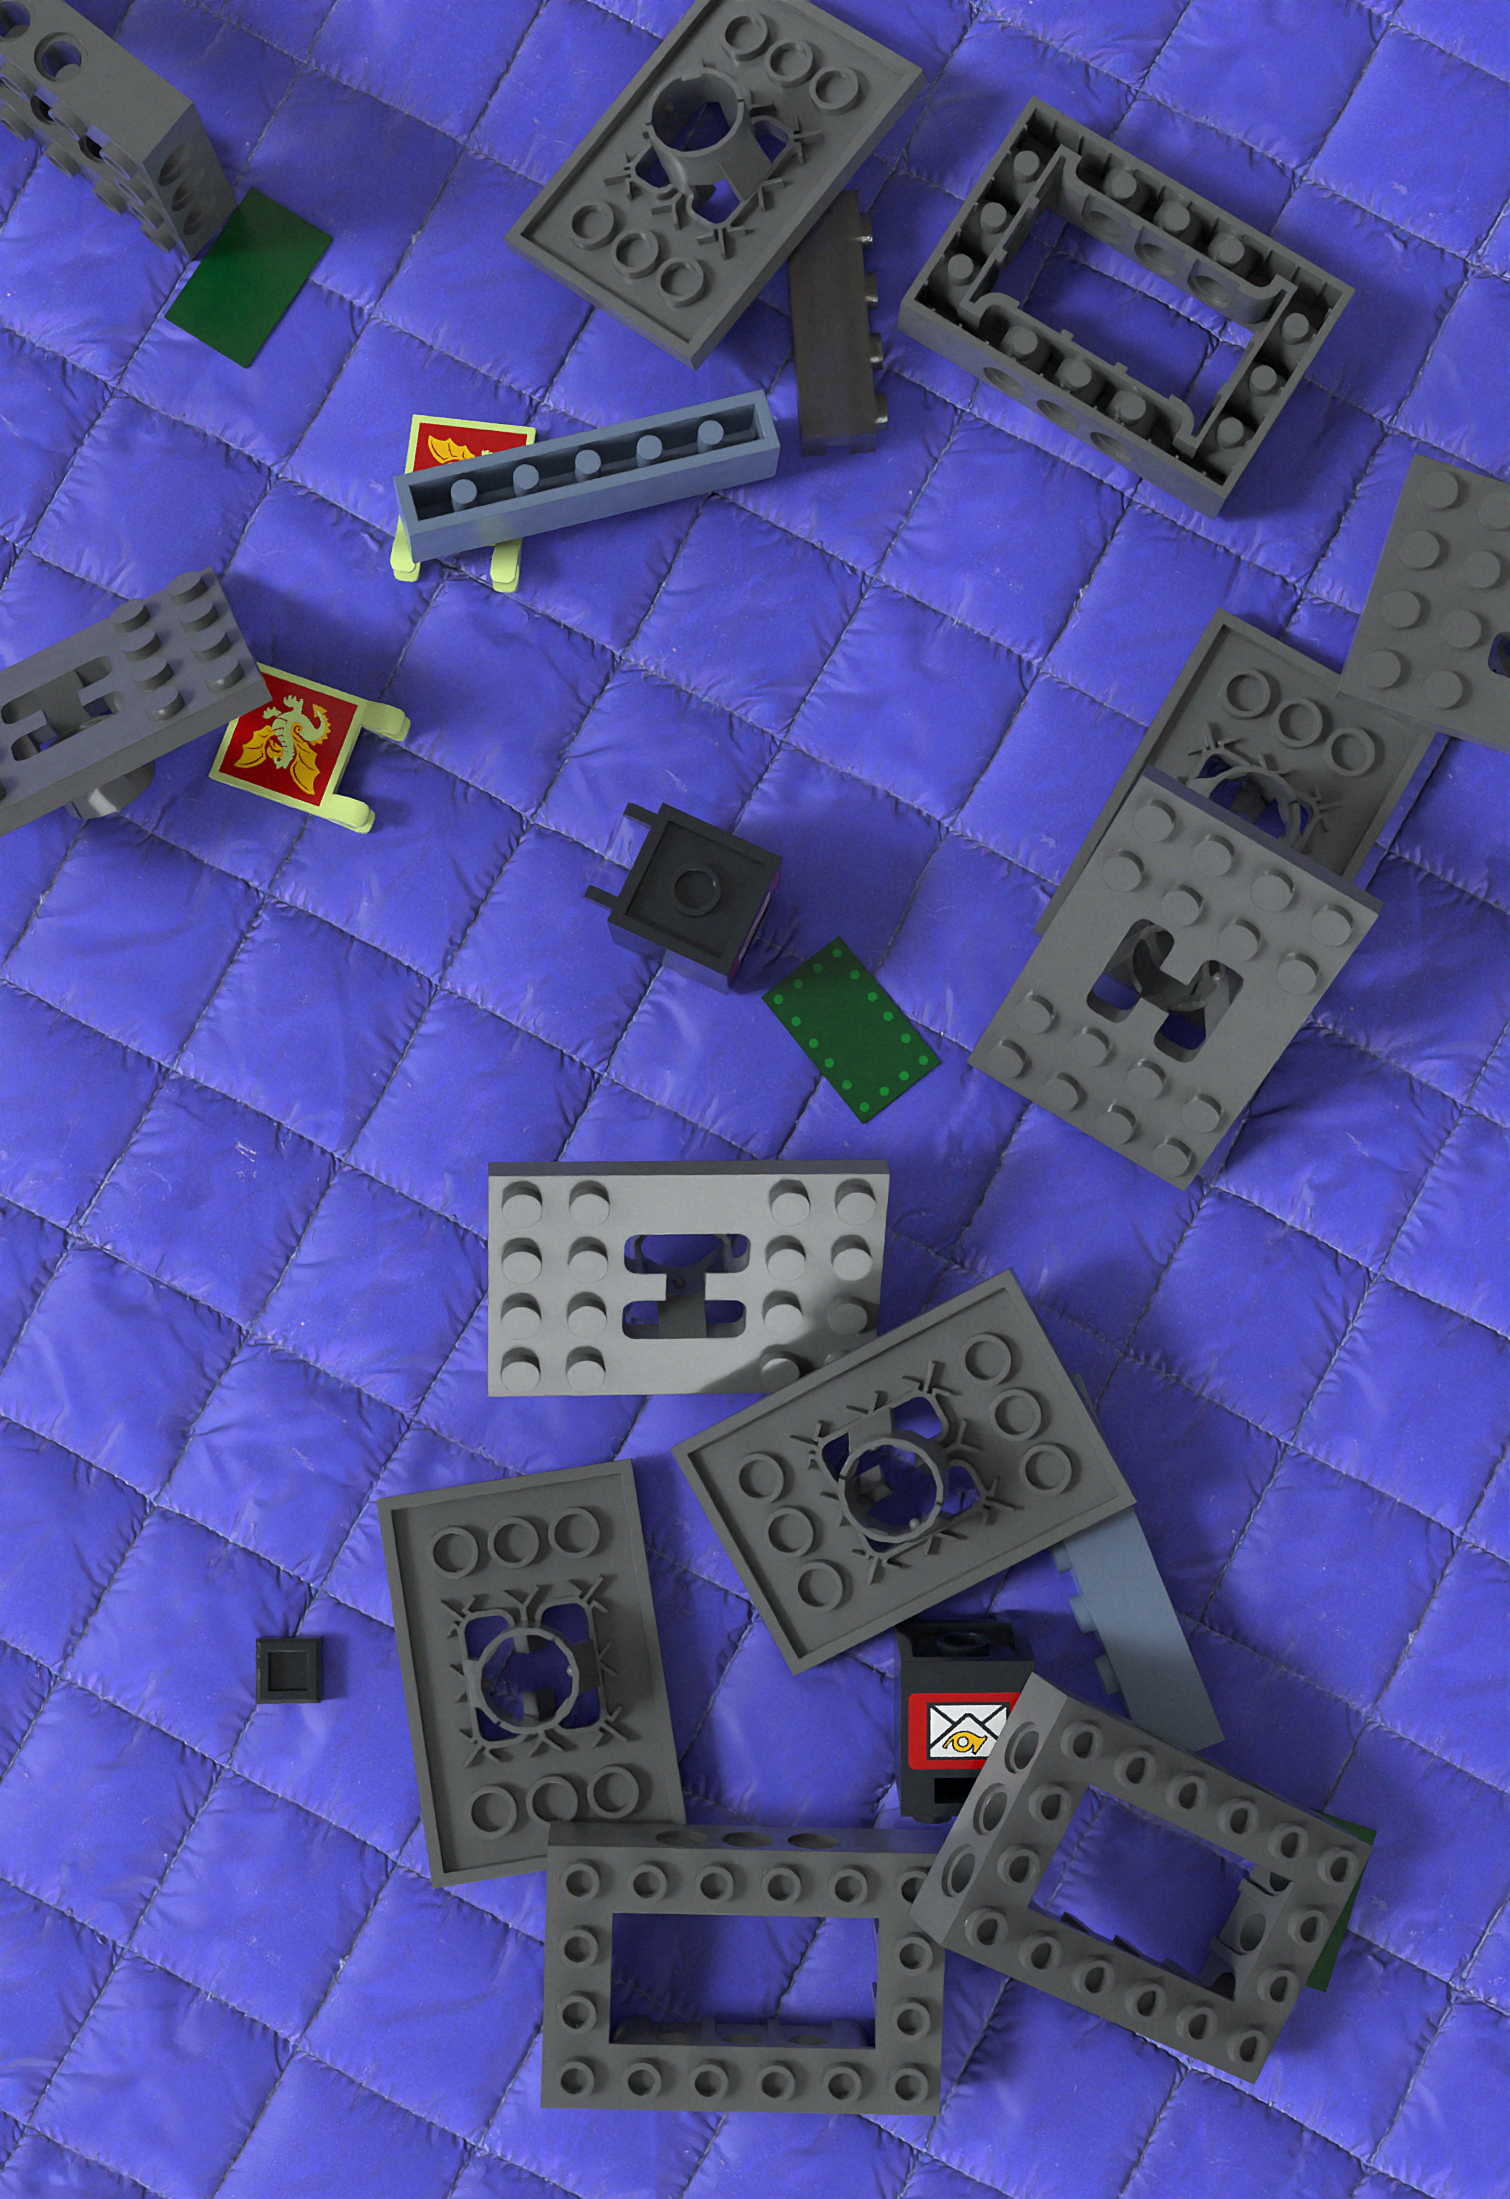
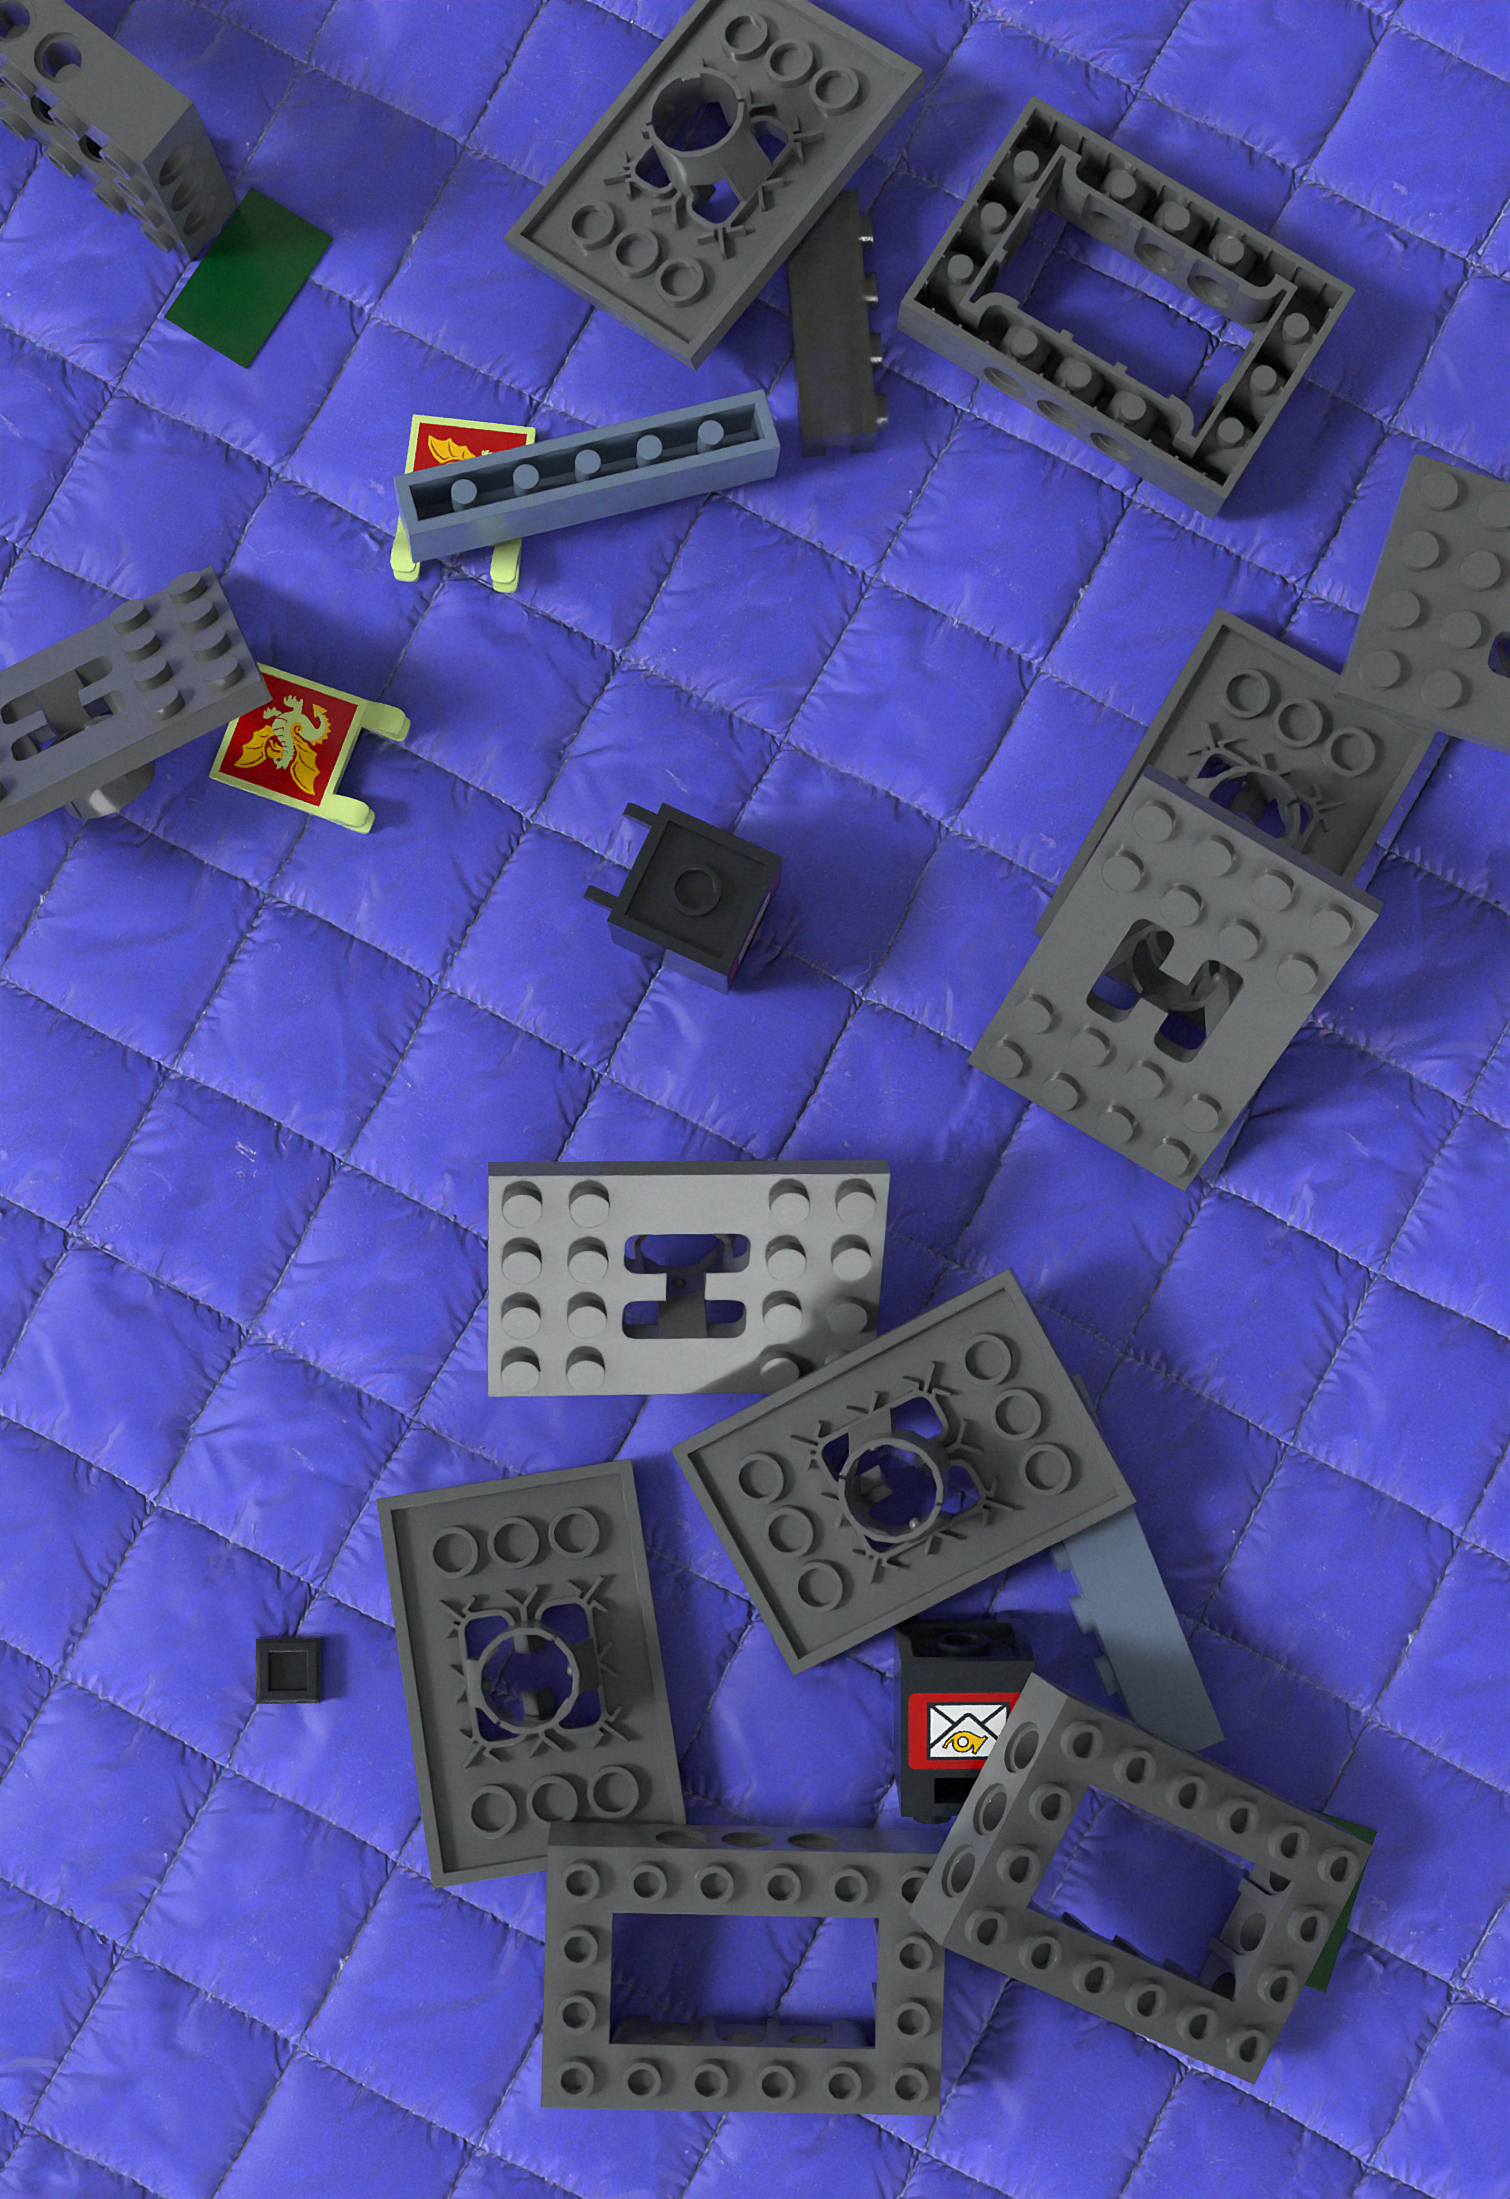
dark green sticker [761,936,941,1124] -> none

